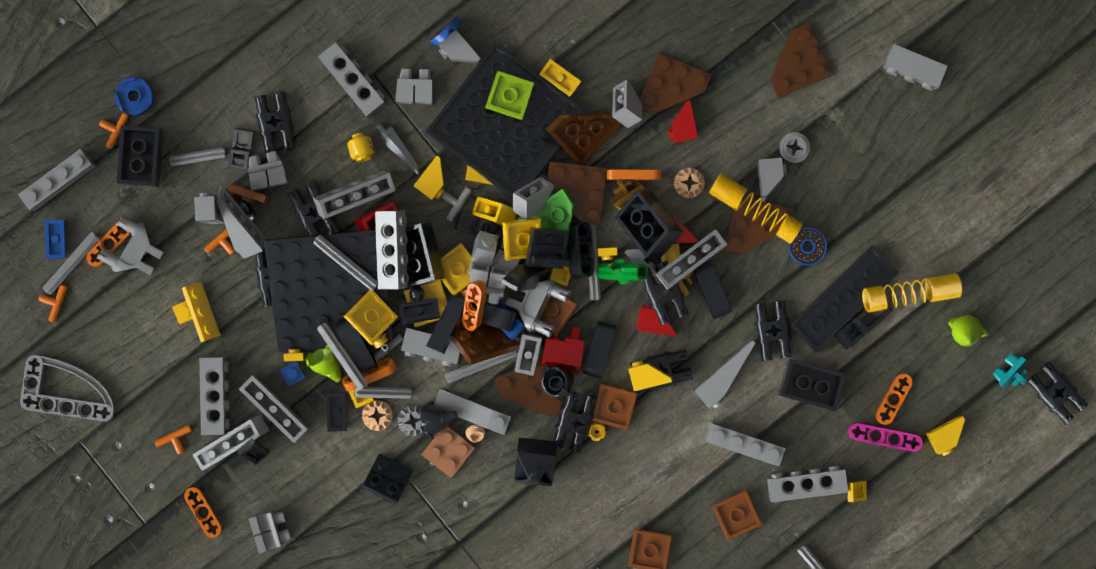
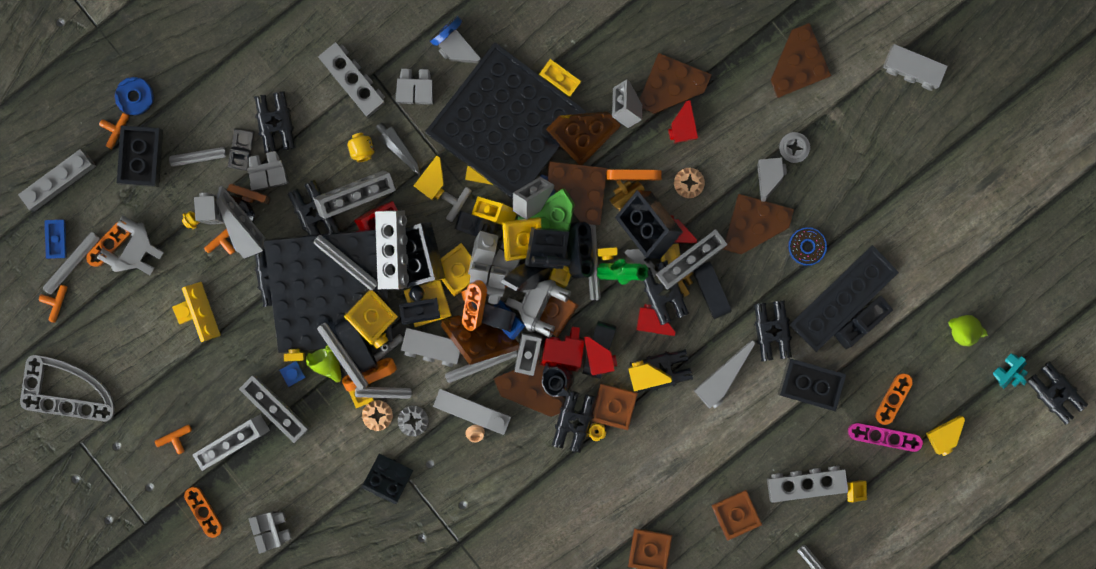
light grey brick [199,357,230,435] -> none
black plate [237,438,270,465] -> none
black plate [326,392,347,432] -> none
black hat [420,401,458,440] -> none
nougat plate [421,427,475,478] -> none
black tile [426,295,465,354] -> none
lime plate [485,71,534,120] -> none
black piece [514,437,557,486] -> none
light grey brick [704,423,785,466] -> none
yellow piece [709,173,803,244] -> none
yellow piece [862,273,962,313] -> none
none -> yellow plate [182,211,200,229]
none -> red slope [584,337,617,375]

